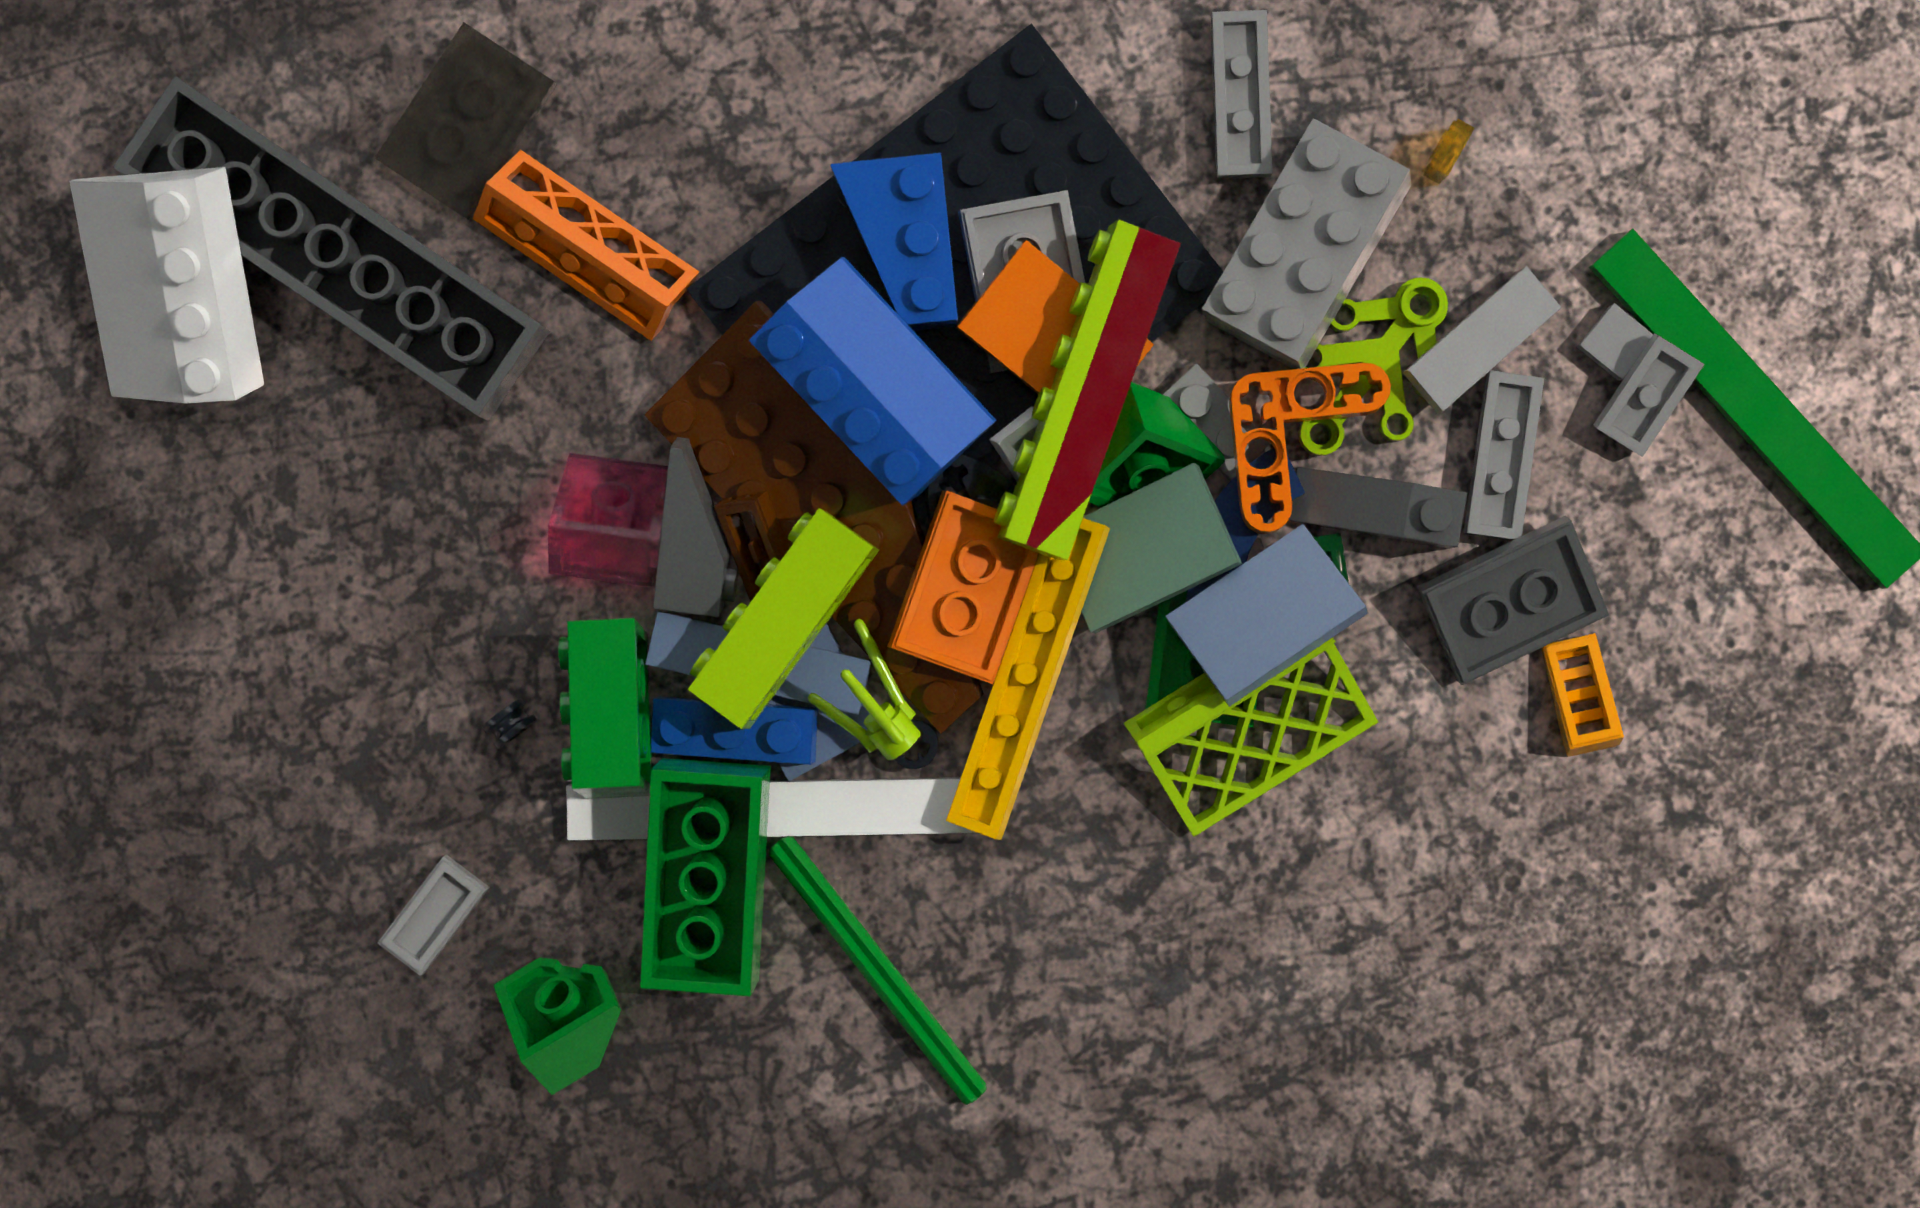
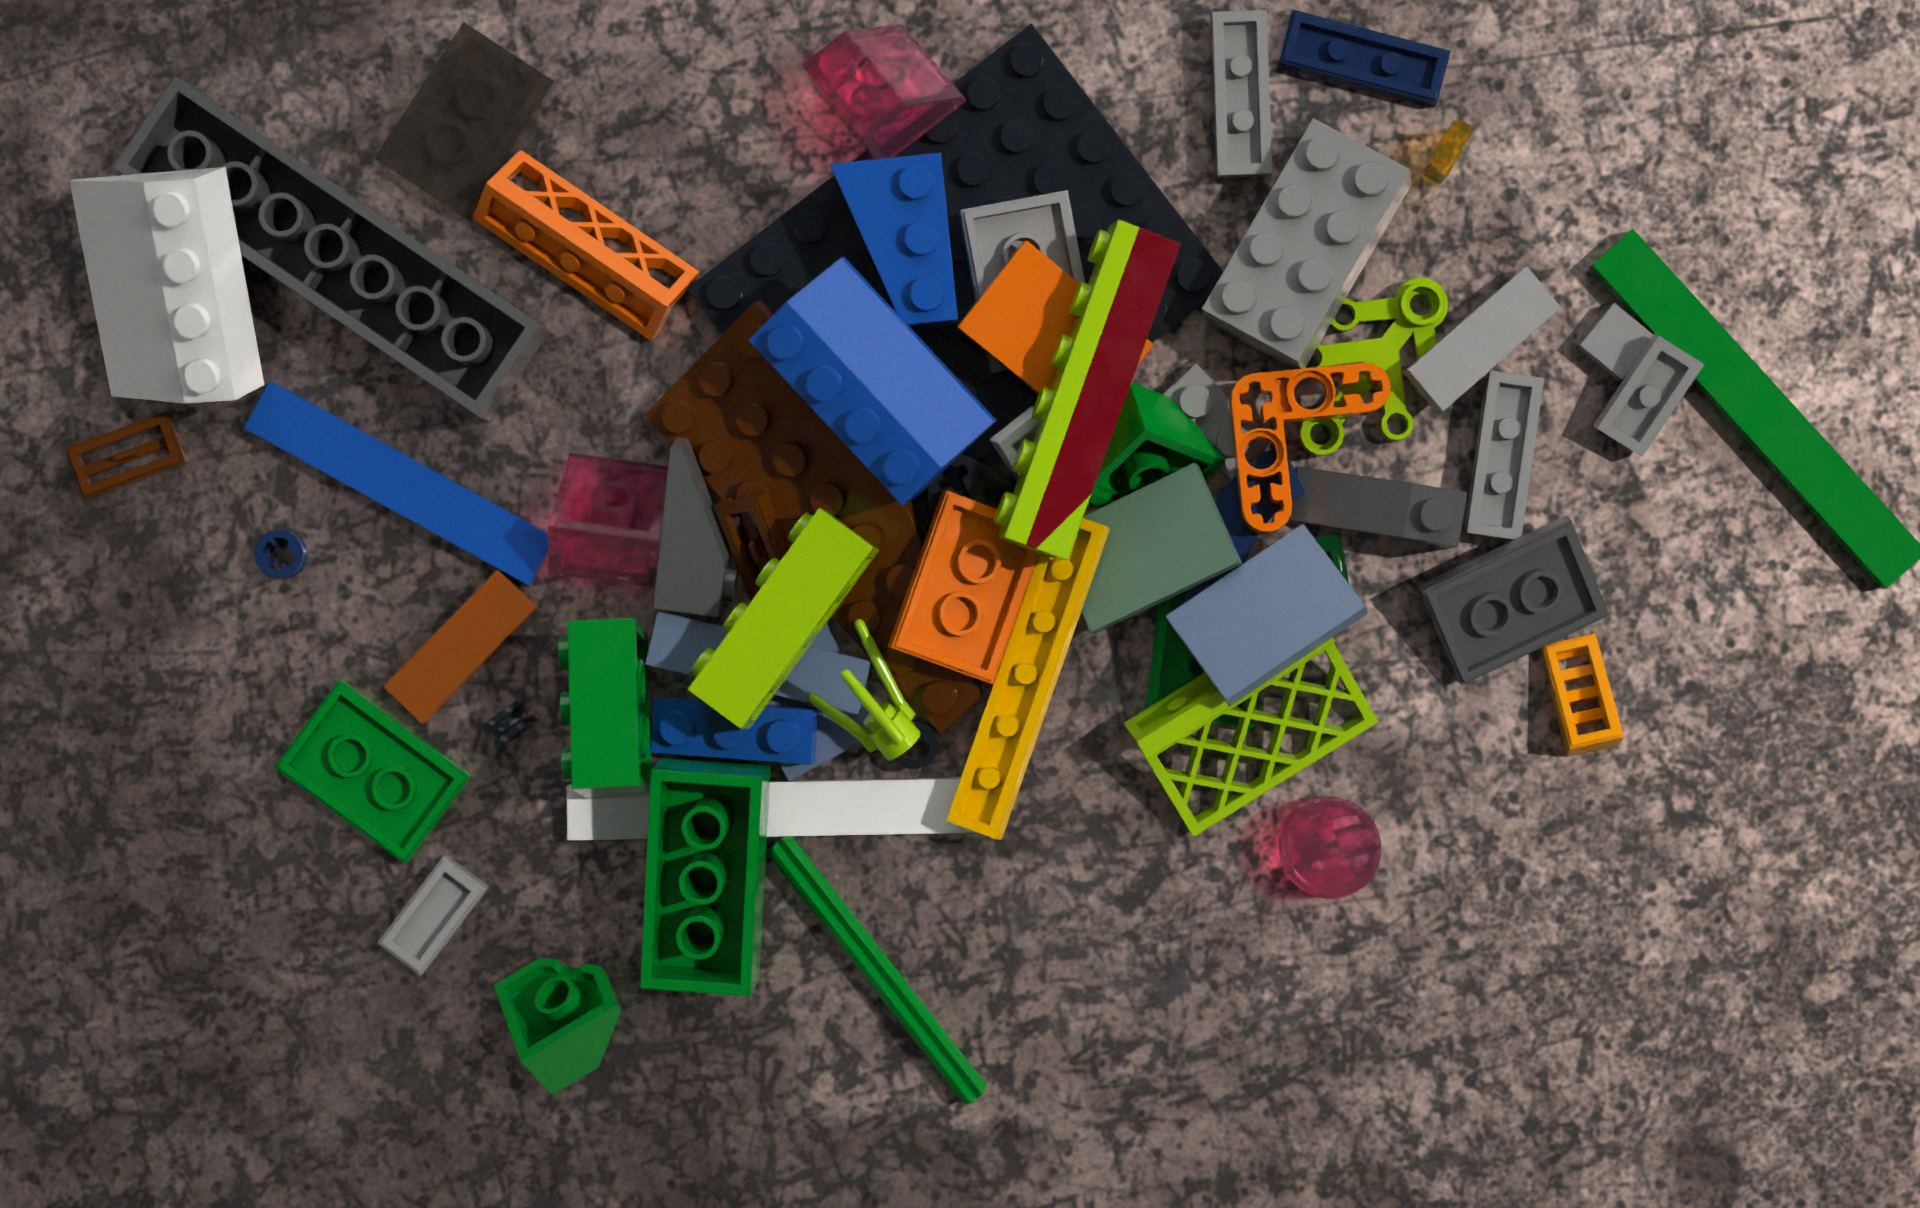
none -> reddish brown tile [65,411,190,500]
none -> blue tile [244,381,558,586]
none -> dark blue bush [254,529,309,579]
none -> green tile [274,679,473,864]
none -> dark orange tile [383,569,539,724]
none -> clear pink slope [801,23,966,160]
none -> clear pink head [1276,795,1382,899]
none -> dark blue tile [1277,10,1451,107]

